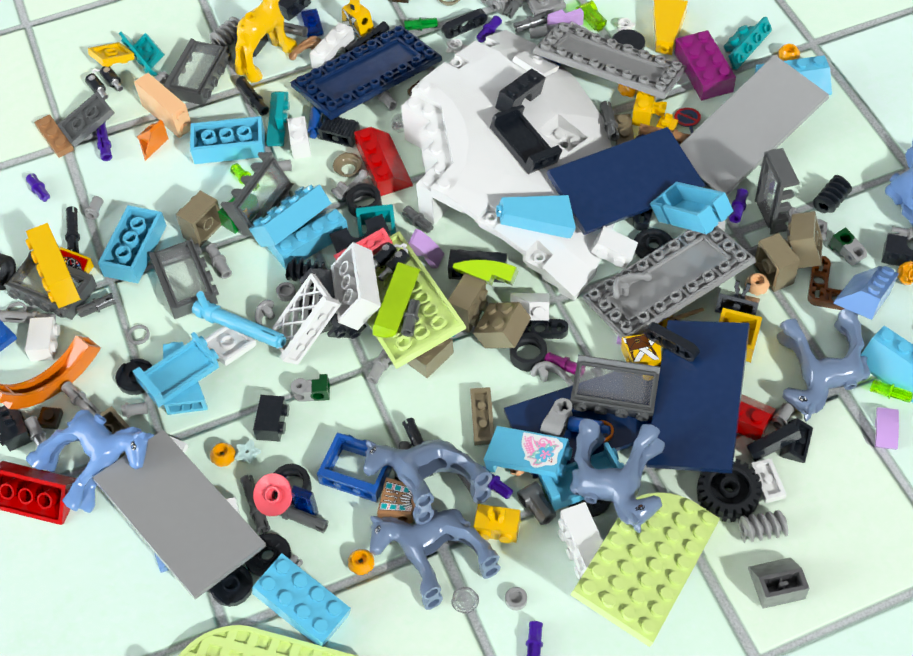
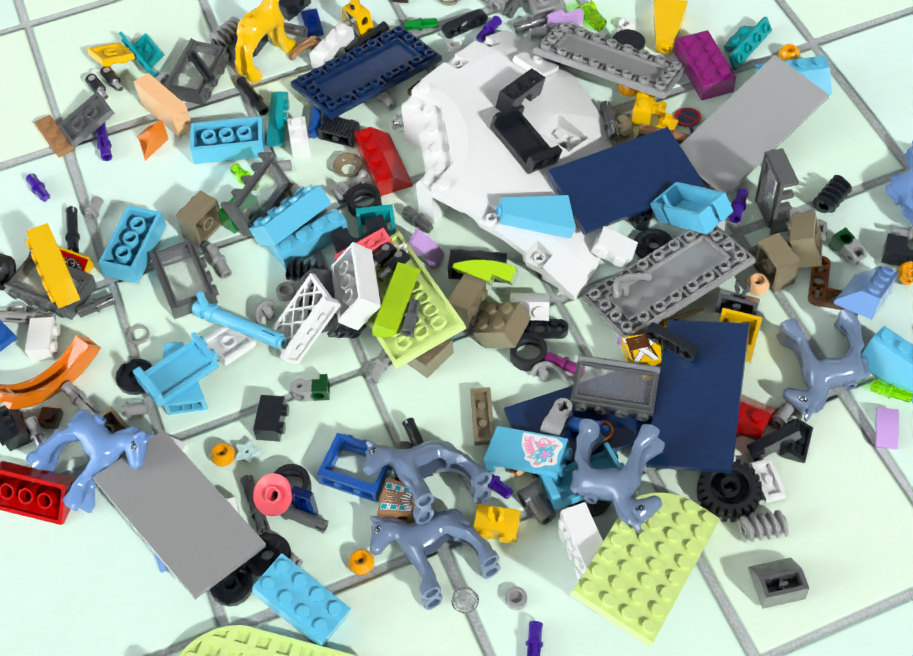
none -> black axle [188,50,215,84]

